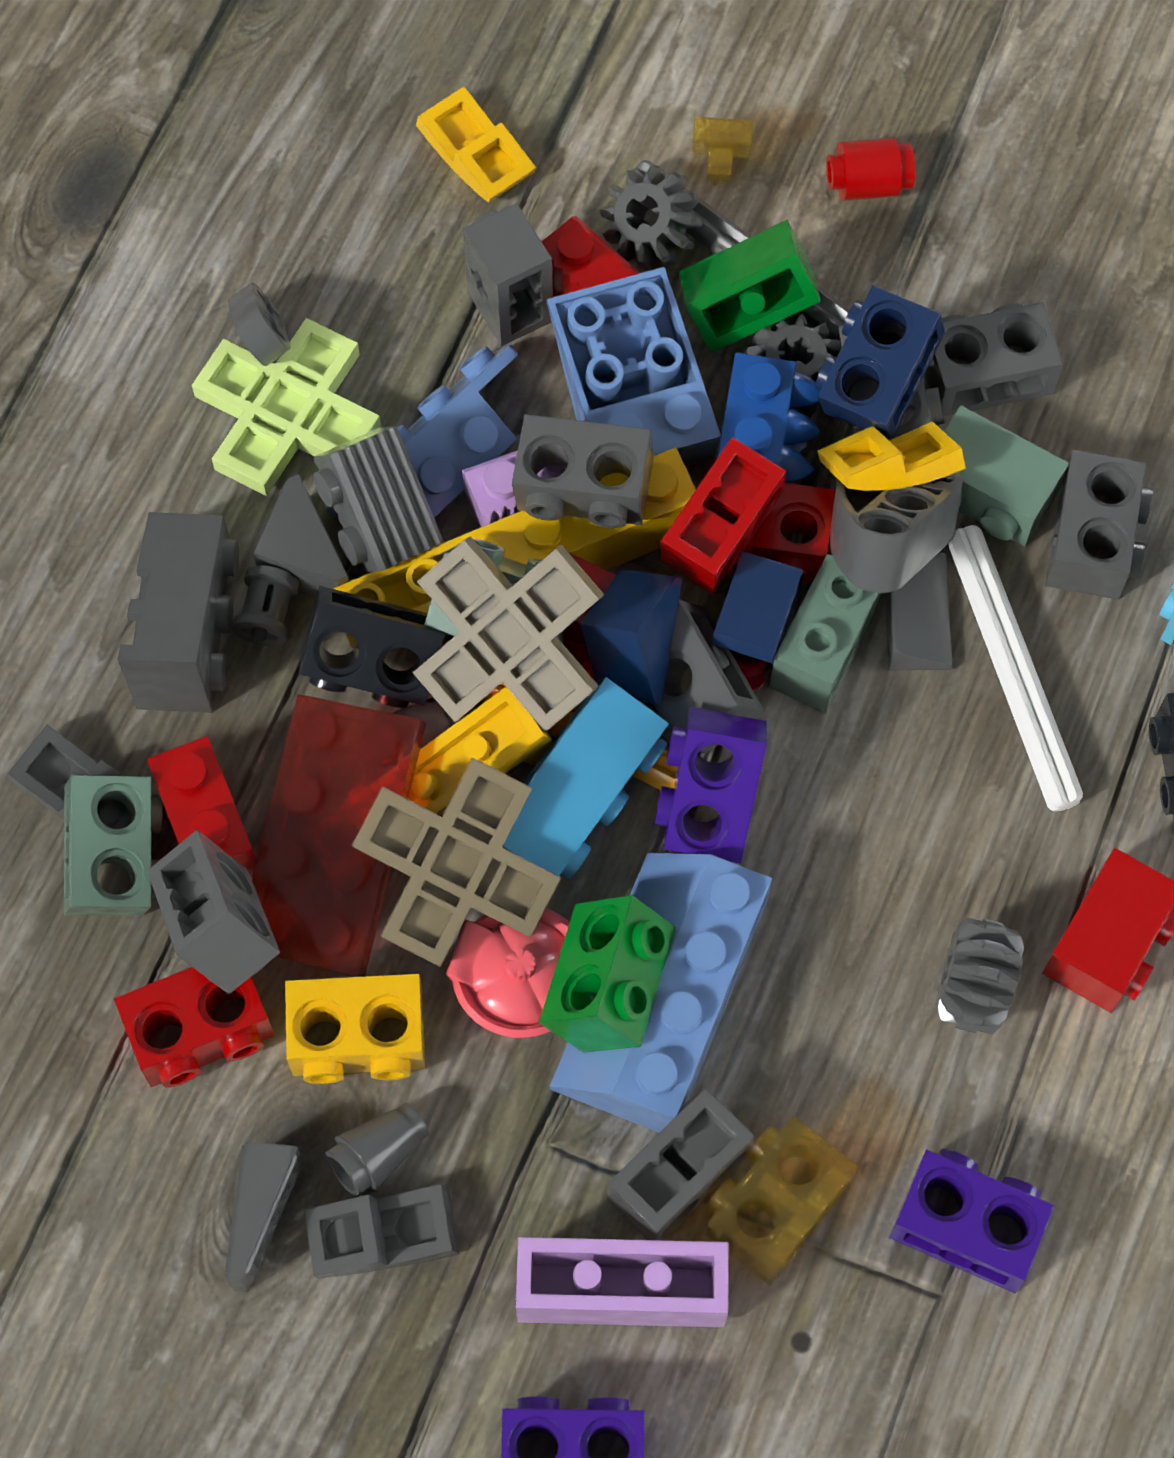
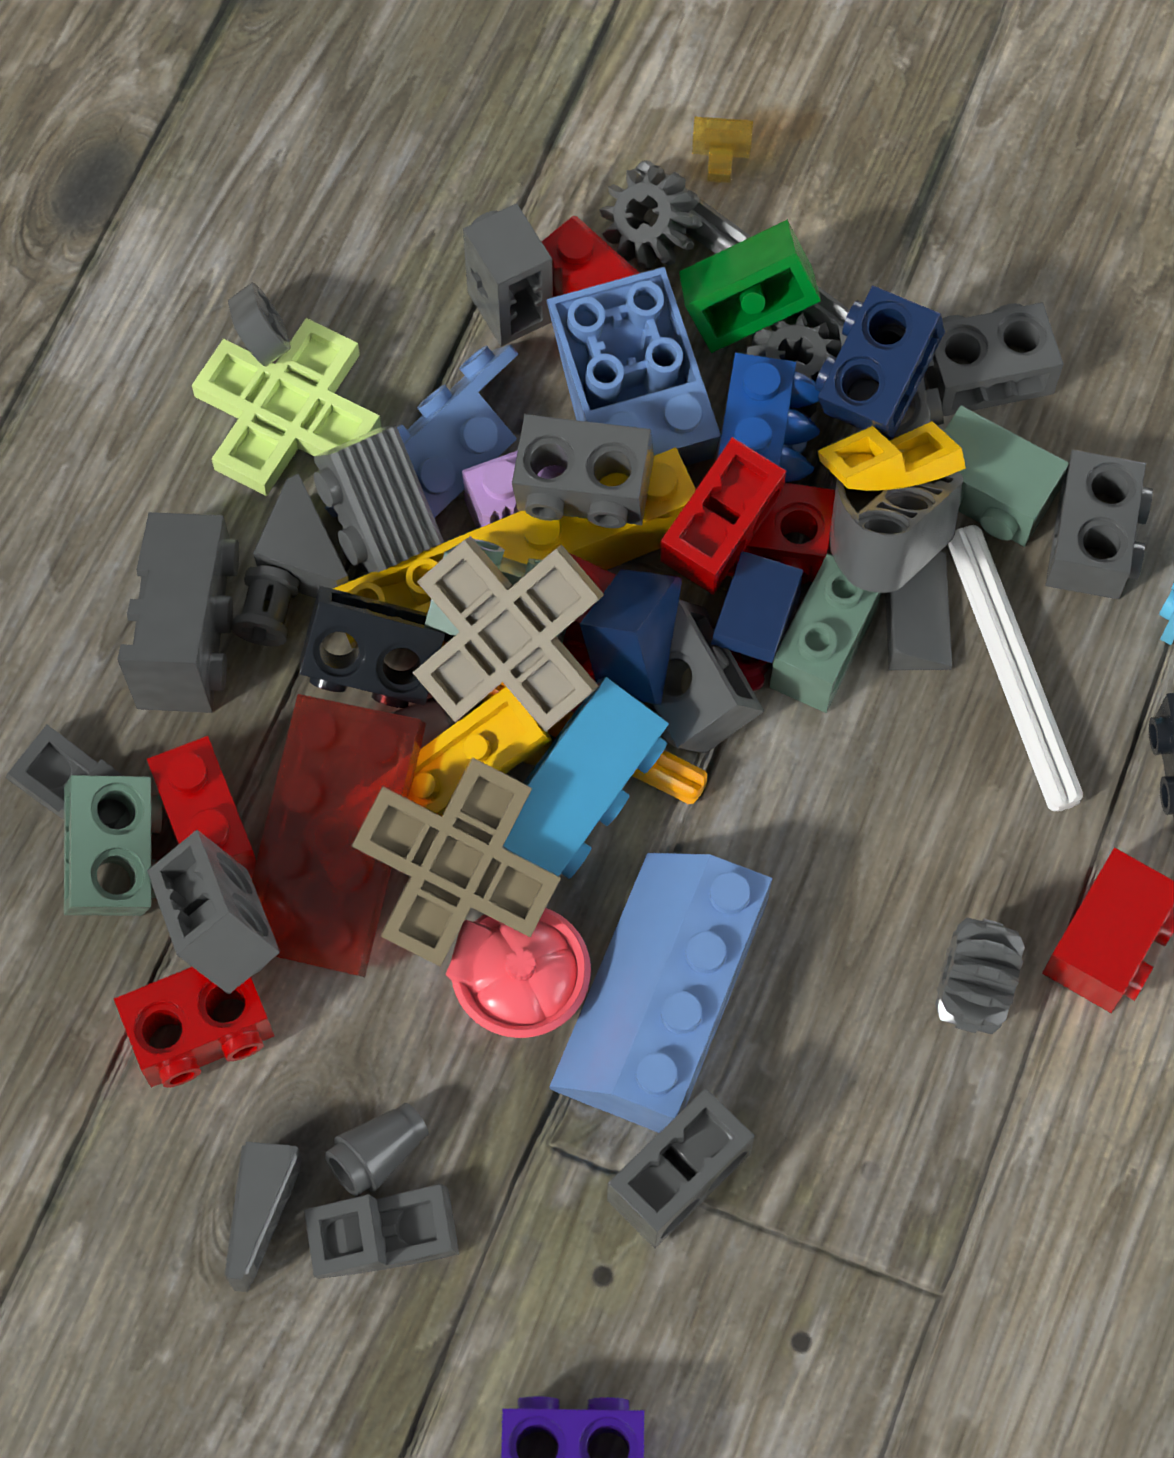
yellow brick [285,974,426,1084] -> none
yellow slope [416,86,536,203] -> none
lavender brick [516,1237,728,1327] -> none
green brick [539,895,676,1053] -> none
dark purple brick [654,707,767,864] -> none
clear yellow brick [705,1116,858,1286] -> none
red brick [826,137,915,201] -> none
dark purple brick [889,1149,1055,1293] -> none

